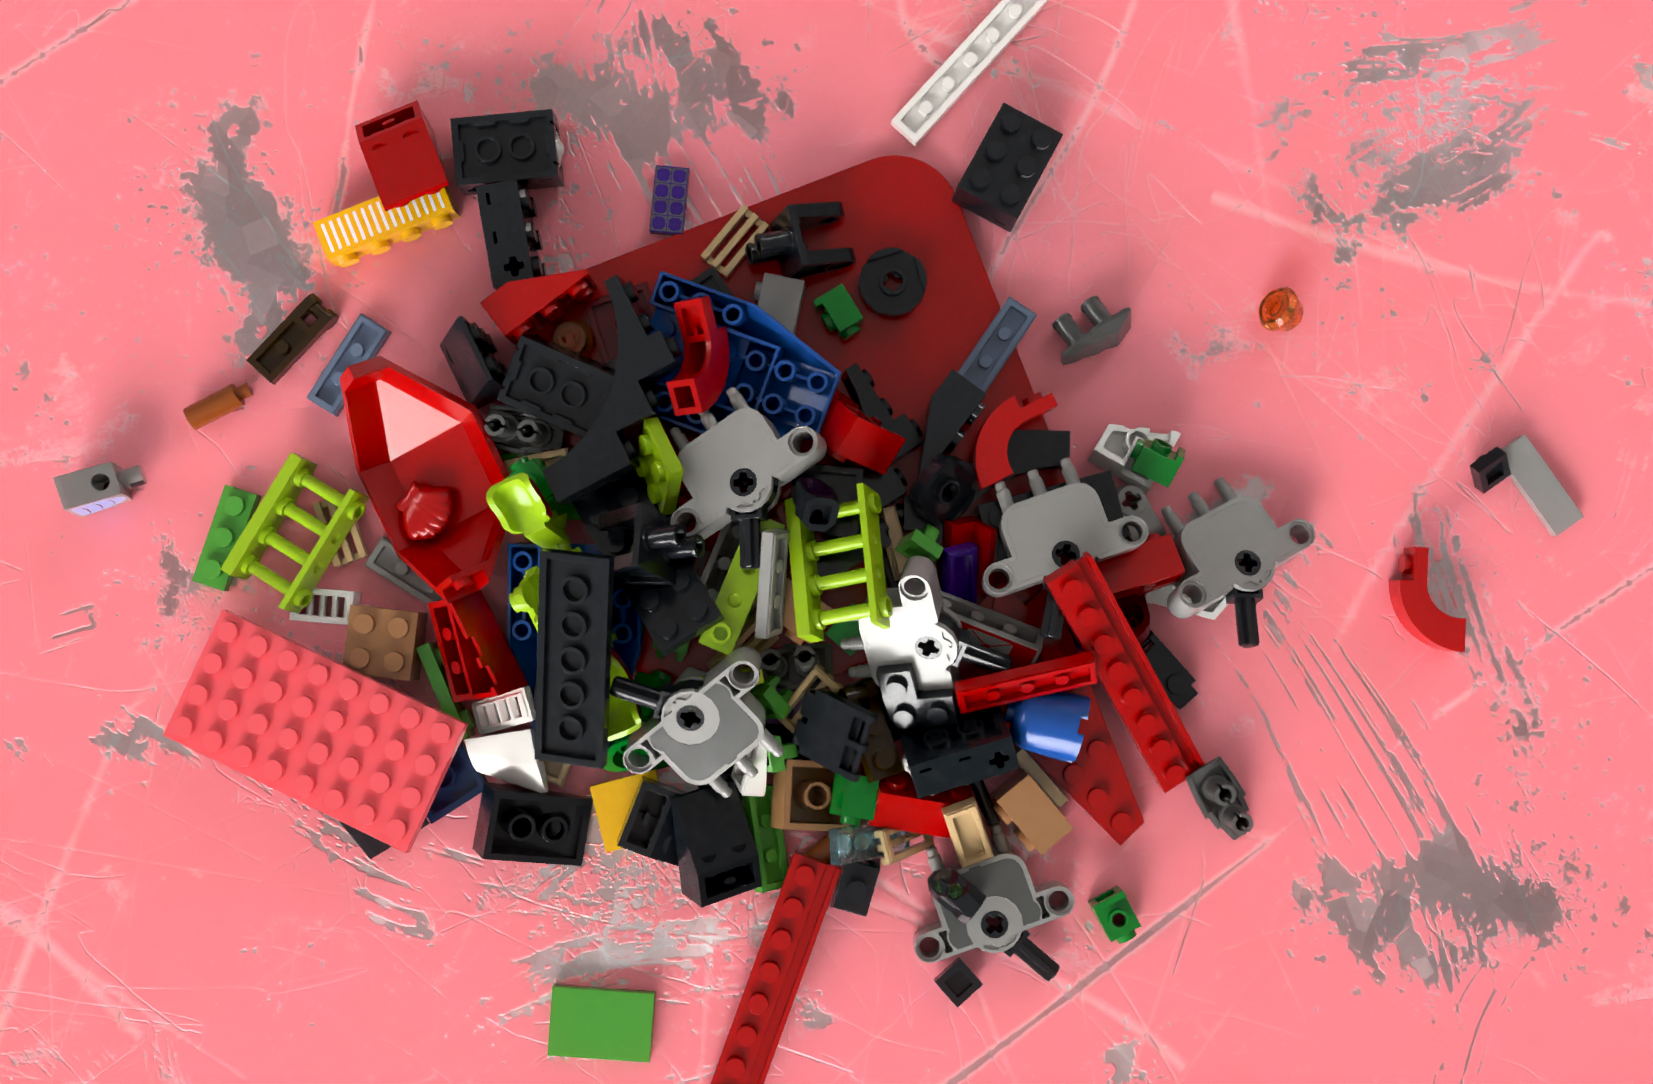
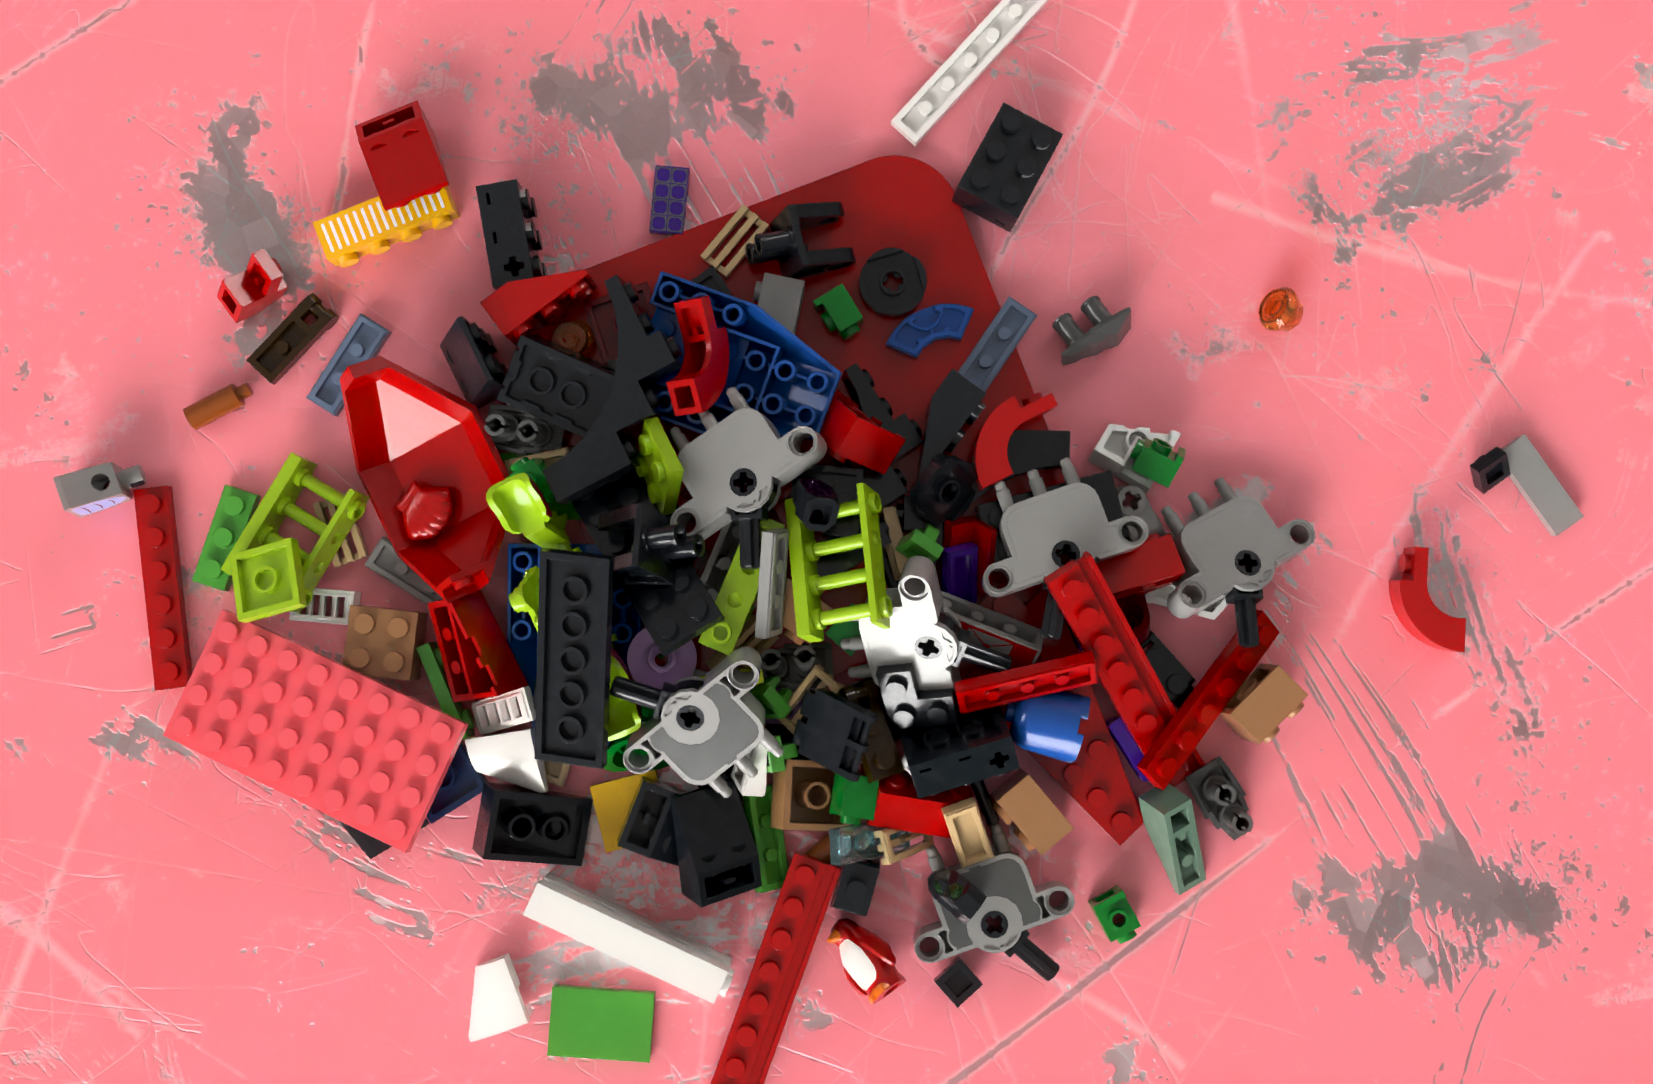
black piece [450,109,565,196] -> none
tan tile [1015,747,1068,808] -> none
none -> red plate [133,485,192,691]
none -> red brick [217,248,288,323]
none -> lime plate [229,537,307,623]
none -> white slope [468,953,530,1042]
none -> white brick [523,873,735,1004]
none -> lavender dish [627,628,697,690]
none -> red animal [827,918,906,1004]
none -> blue tile [885,304,974,359]
none -> dark purple tile [1105,716,1149,782]
none -> red plate [1136,609,1280,790]
none -> sand green slope [1138,784,1206,895]
none -> medium nougat brick [1219,663,1308,744]

